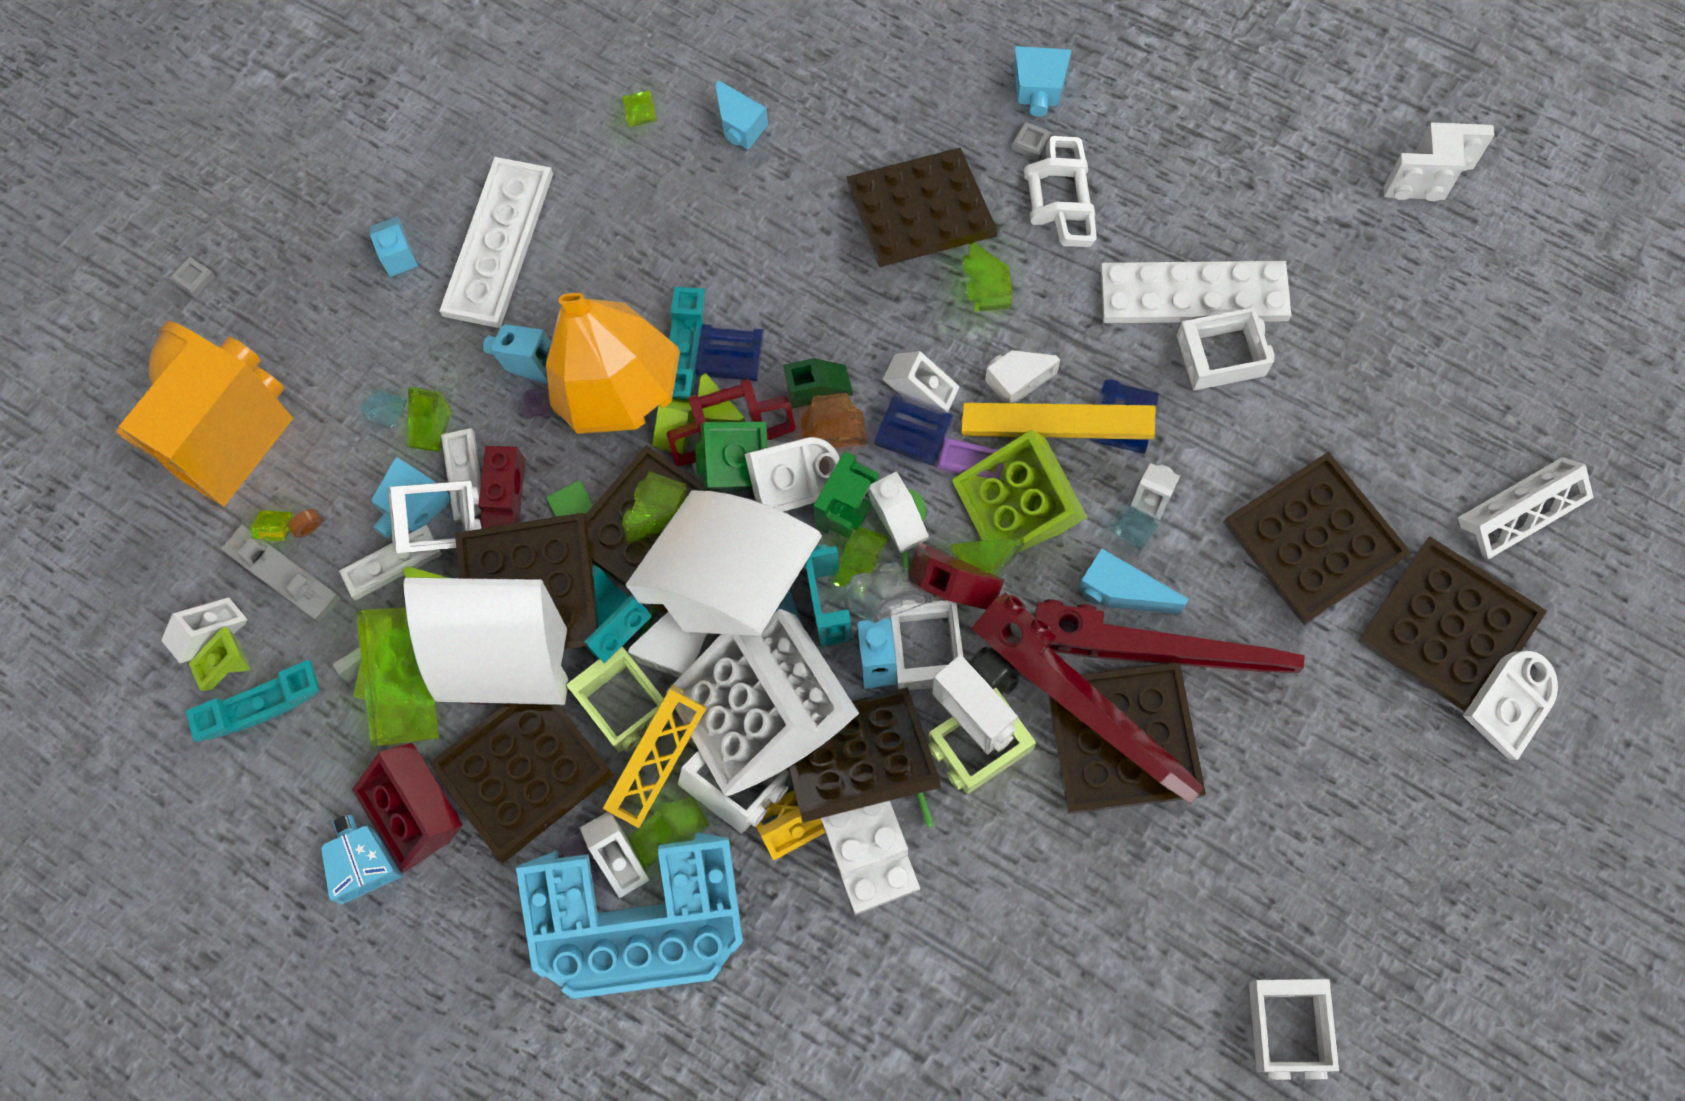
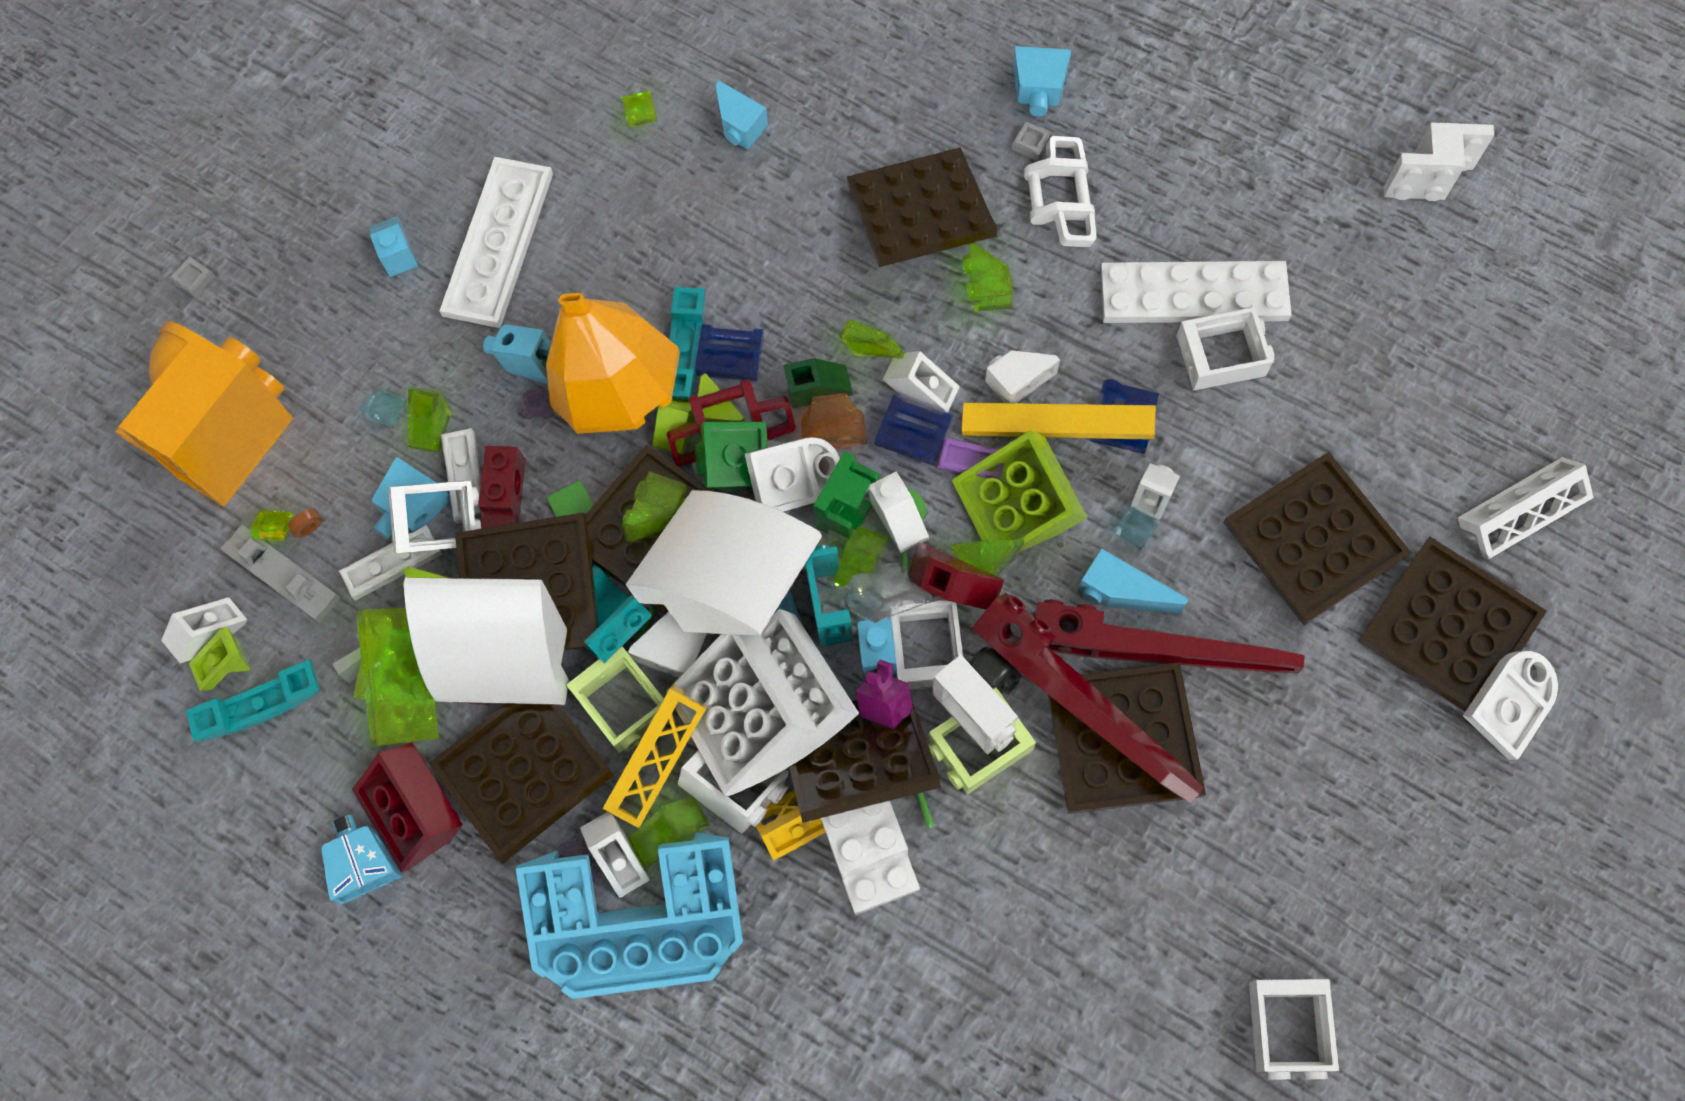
none -> clear neon green slope [839,319,905,359]
none -> magenta brick [855,659,913,729]

